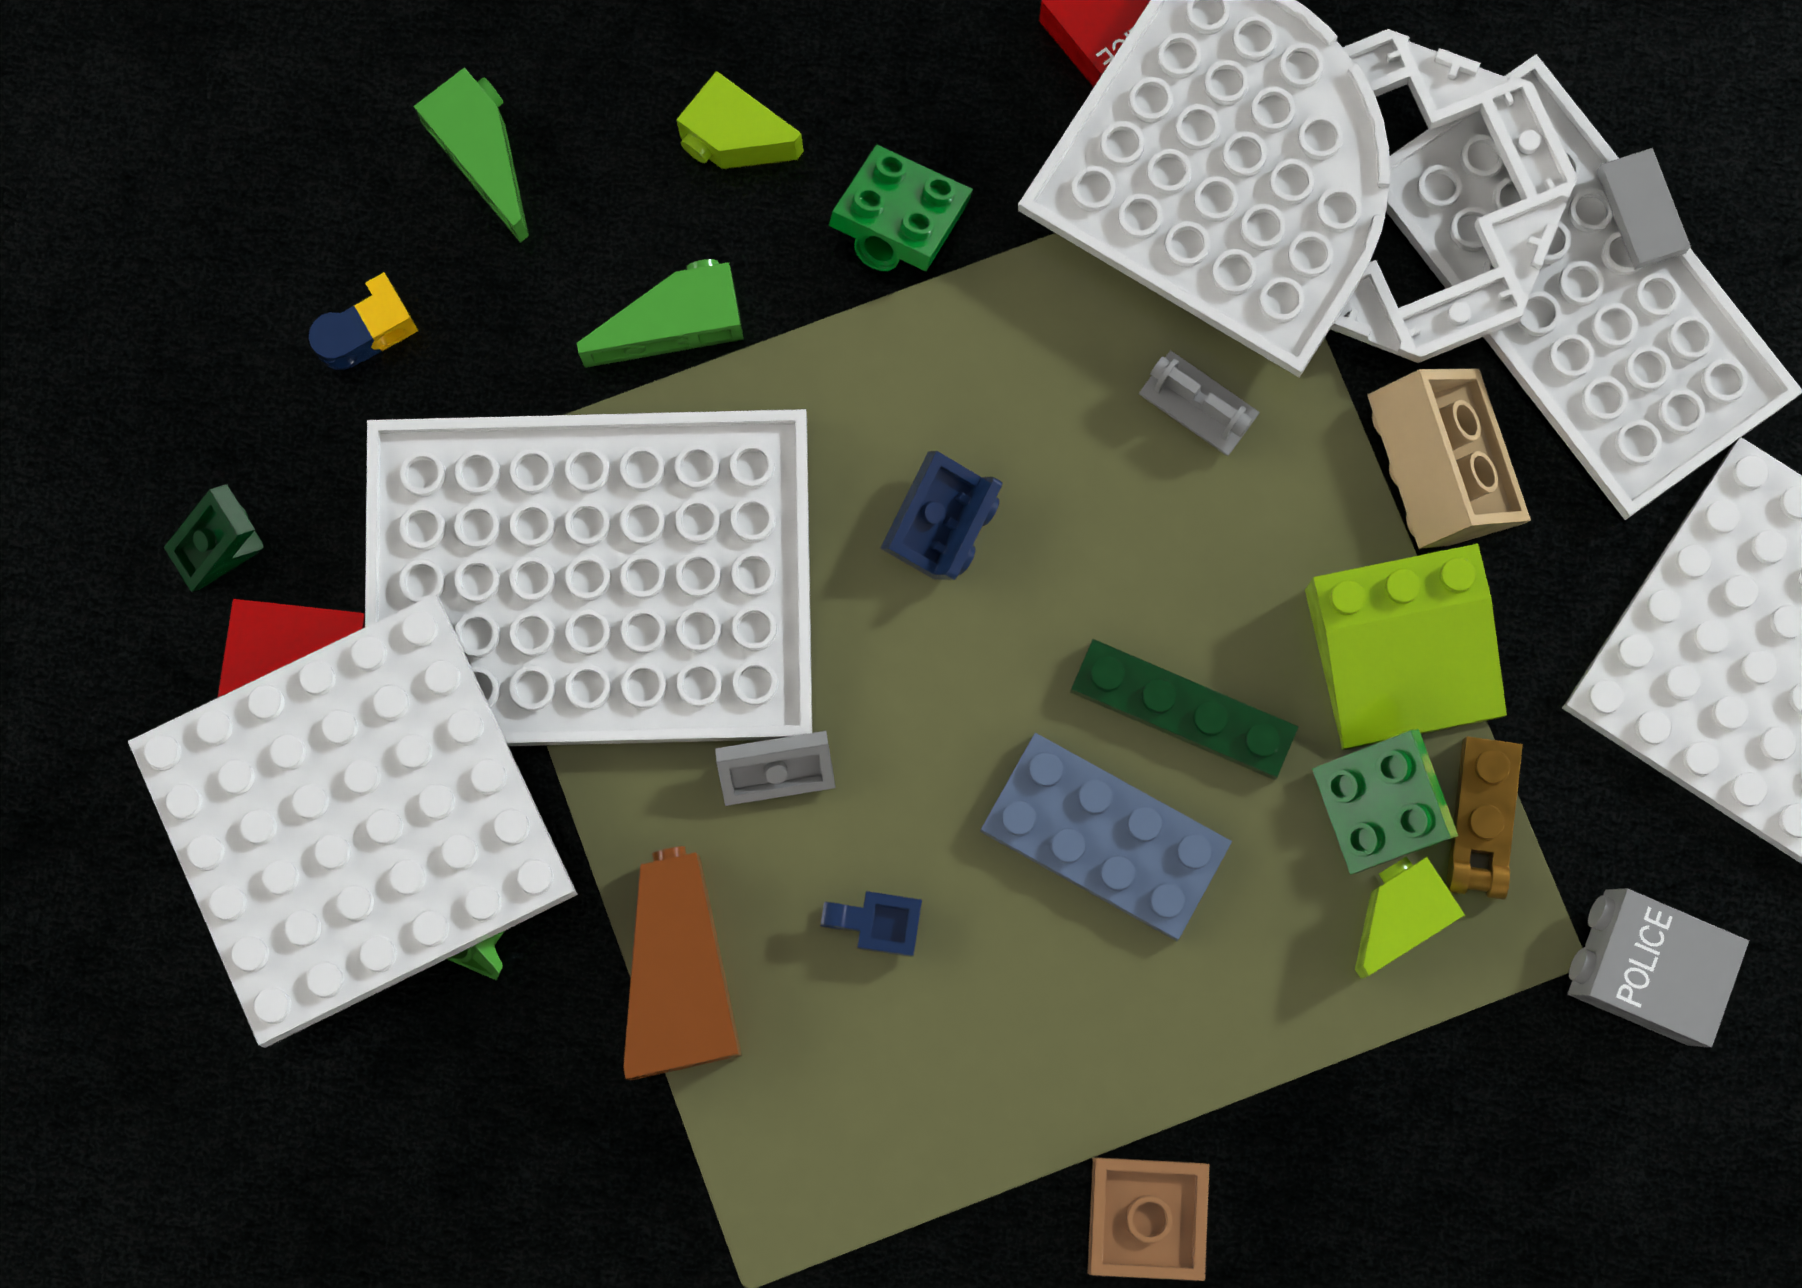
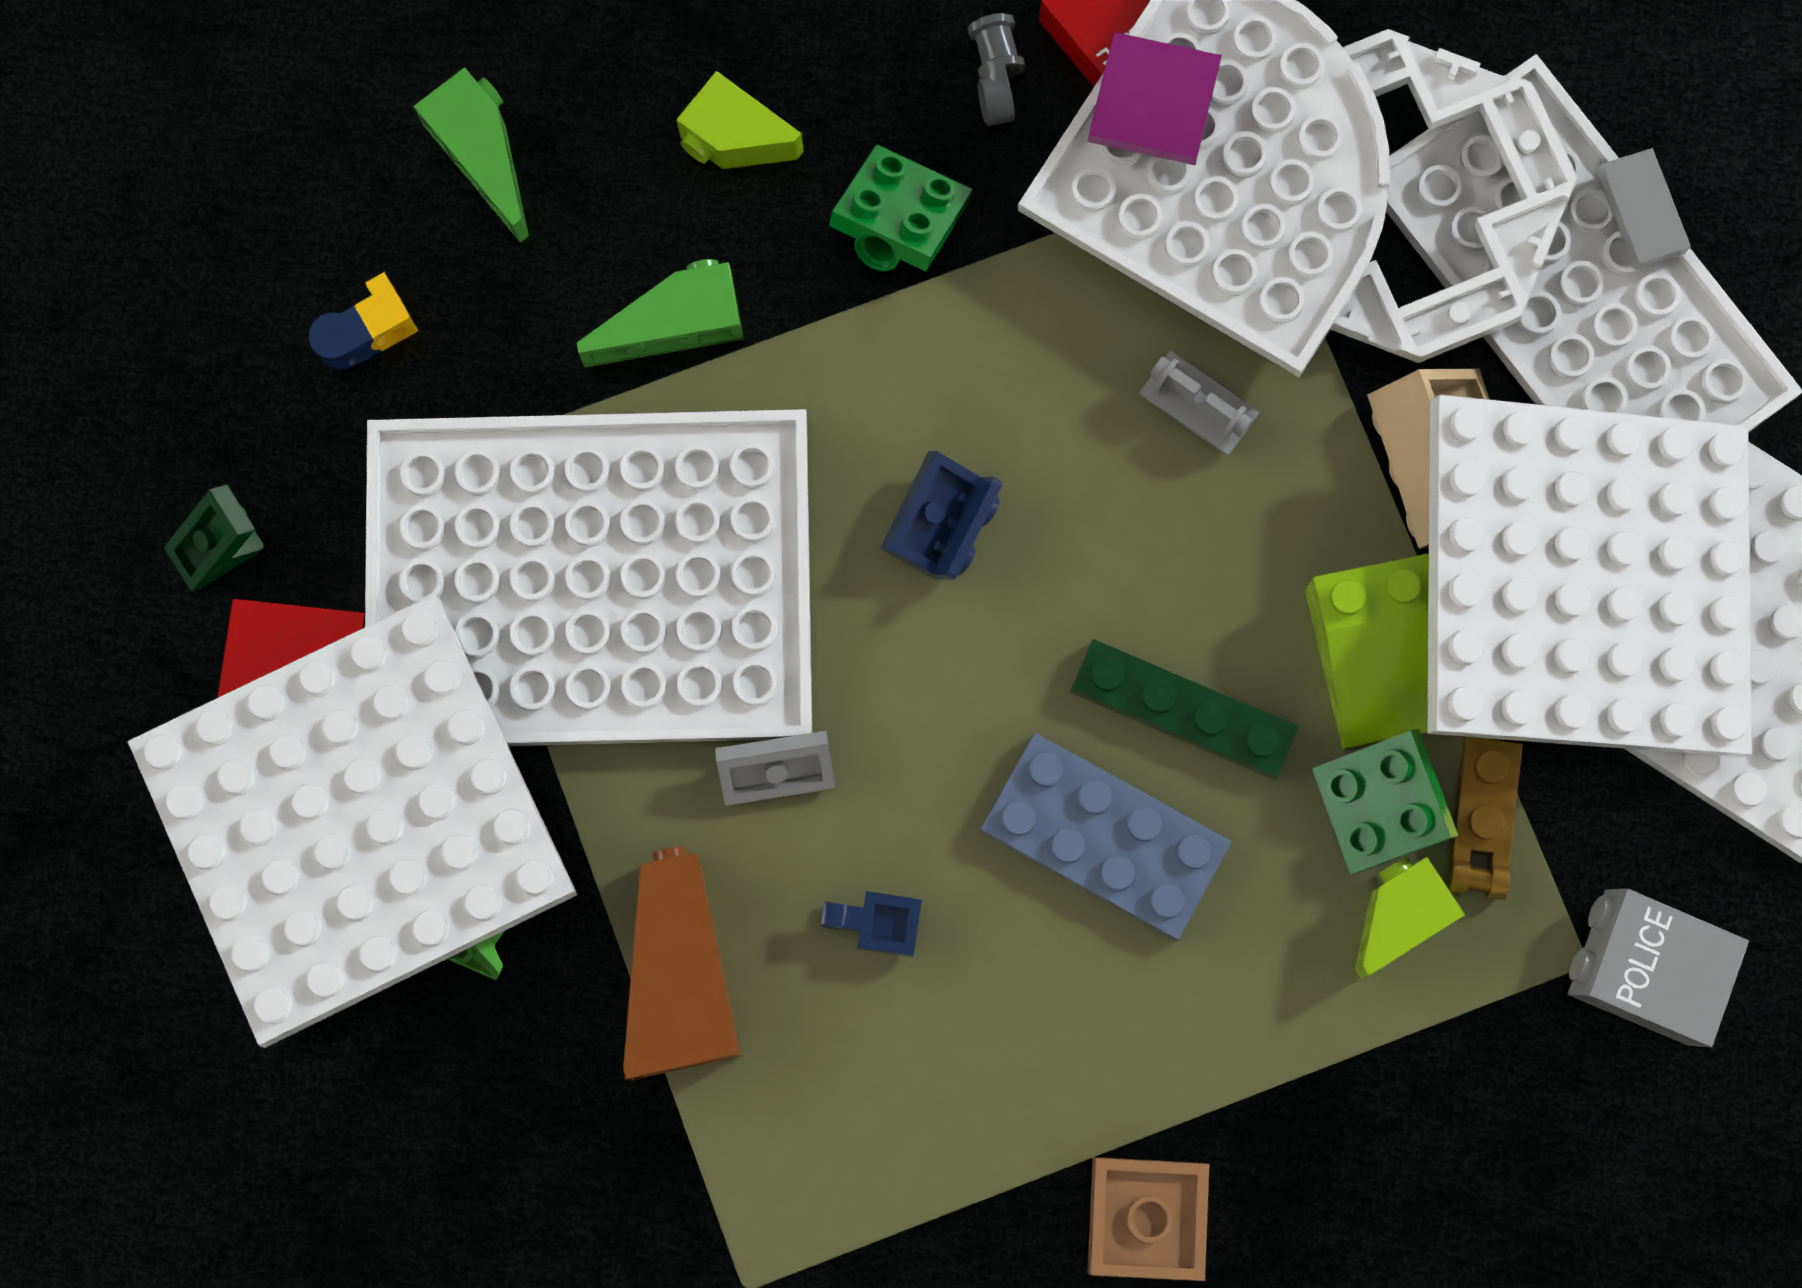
none -> dark grey connector [968,13,1026,127]
none -> magenta slope [1088,32,1222,165]
none -> white plate [1427,395,1752,757]

